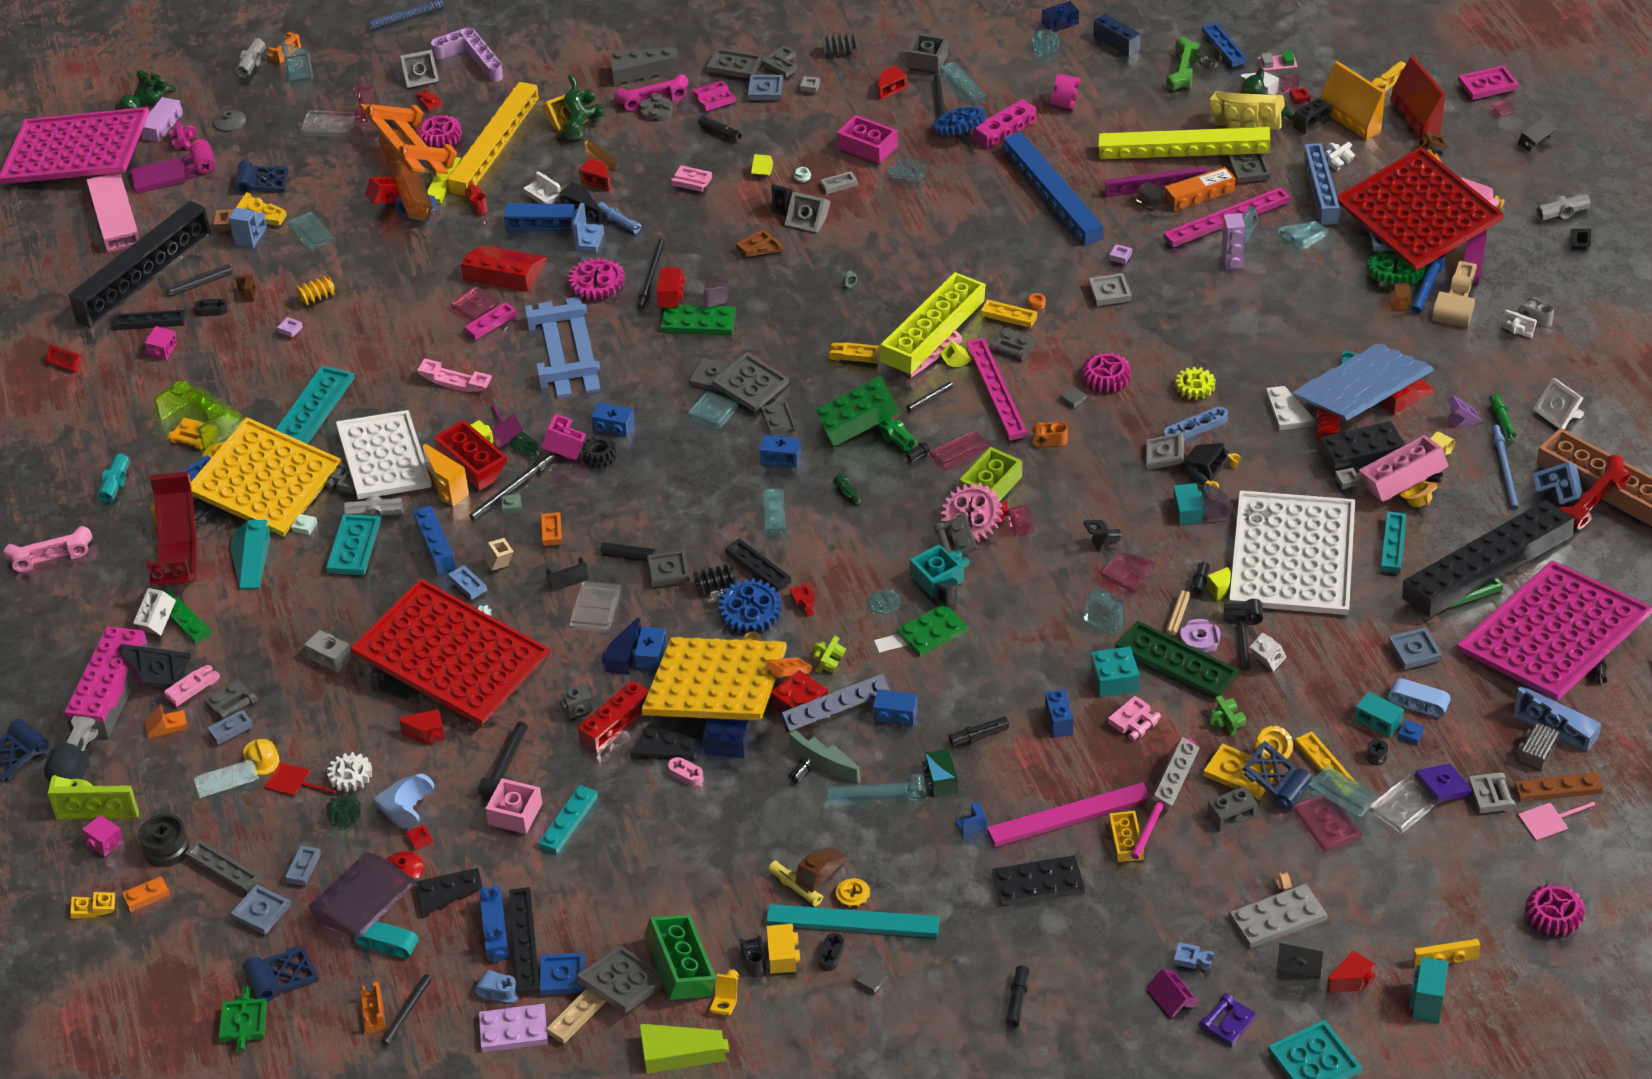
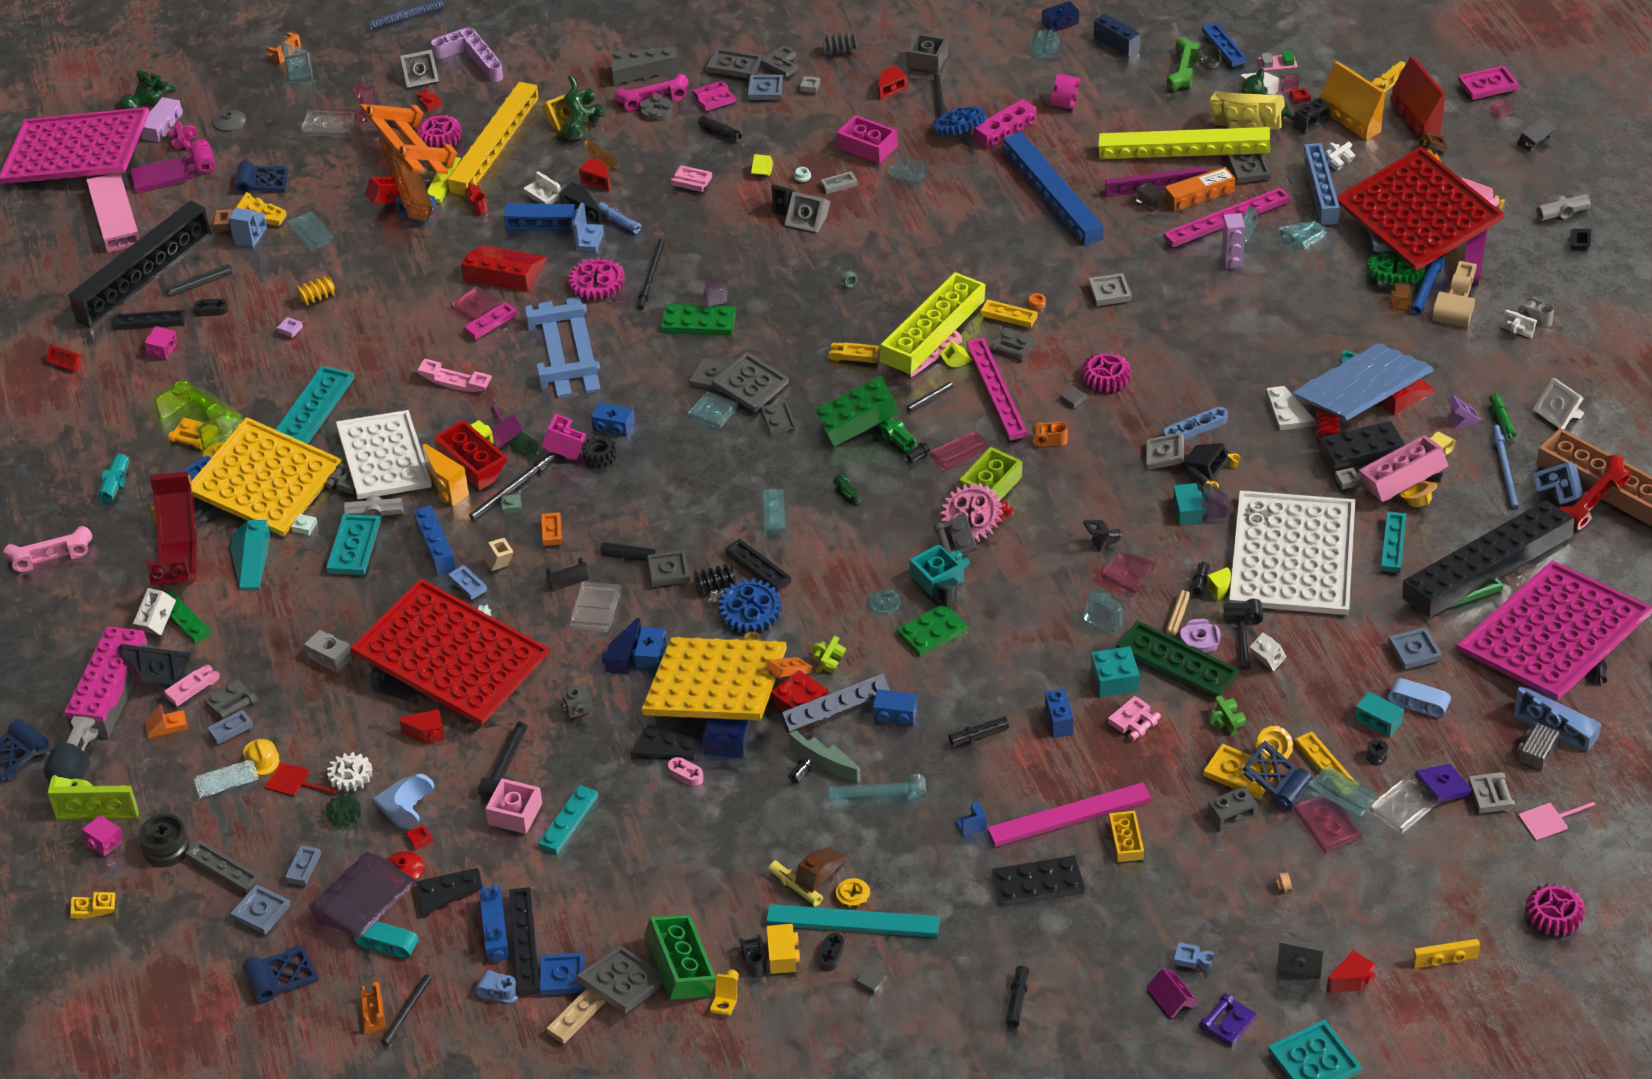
orange plate [122,876,170,912] -> none
green plate [219,987,268,1053] -> none
light grey piece [235,38,266,78] -> none
reddish brown bracket [235,275,256,302] -> none
lavender plate [479,1004,548,1053] -> none
red brick [577,680,649,752] -> none
lime slope [640,1024,729,1073] -> none
red brick [657,267,685,307] -> none
dark orange wing [736,229,784,257] -> none
blue brick [760,435,801,467] -> none
red plate [789,583,815,617] -> none
white sticker [874,634,908,653] -> none
dark green brick [922,749,958,797] -> none
clear light blue plate [941,62,988,106] -> none
clear pink brick [1009,504,1034,537] -> none
lavender plate [1109,244,1132,264] -> none
light grey piece [1131,737,1200,859] -> none
neon yellow gear [1175,367,1216,400] -> none
light grey plate [1230,884,1327,948] -> none
blue plate [1398,720,1425,745] -> none
teal brick [1409,957,1449,1023] -> none
dark orange plate [1514,773,1603,802] -> none

